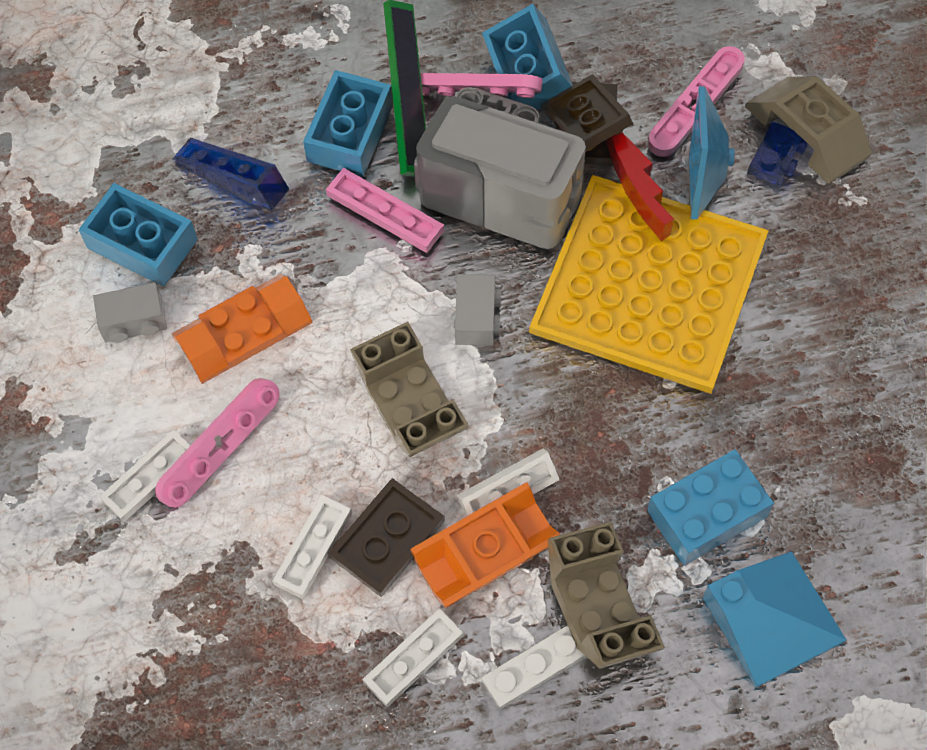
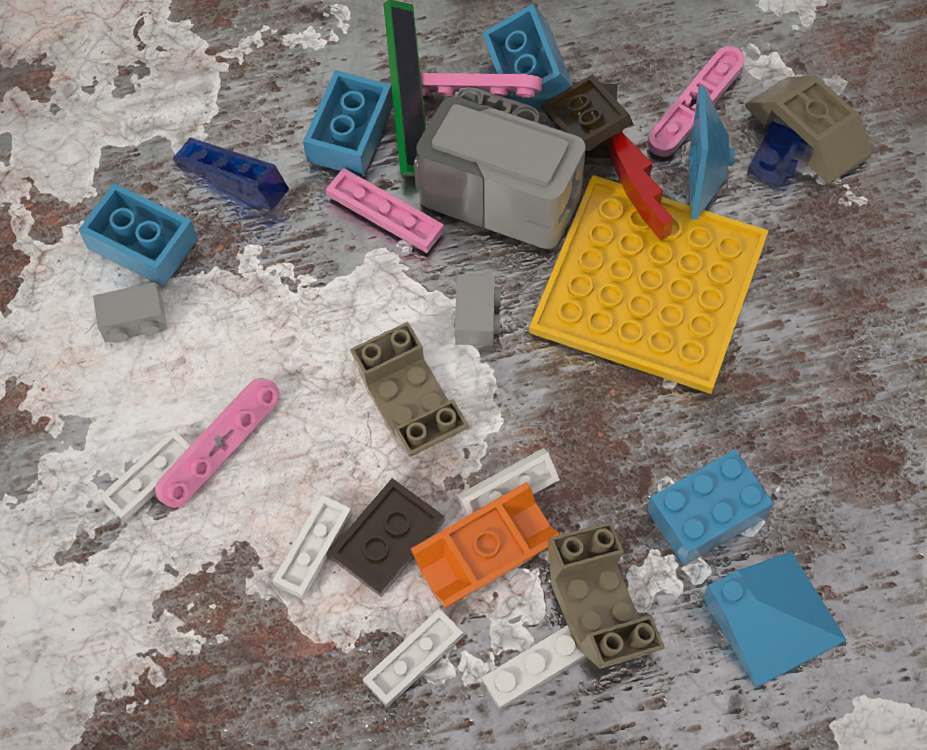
orange piece [171,274,313,384] -> none

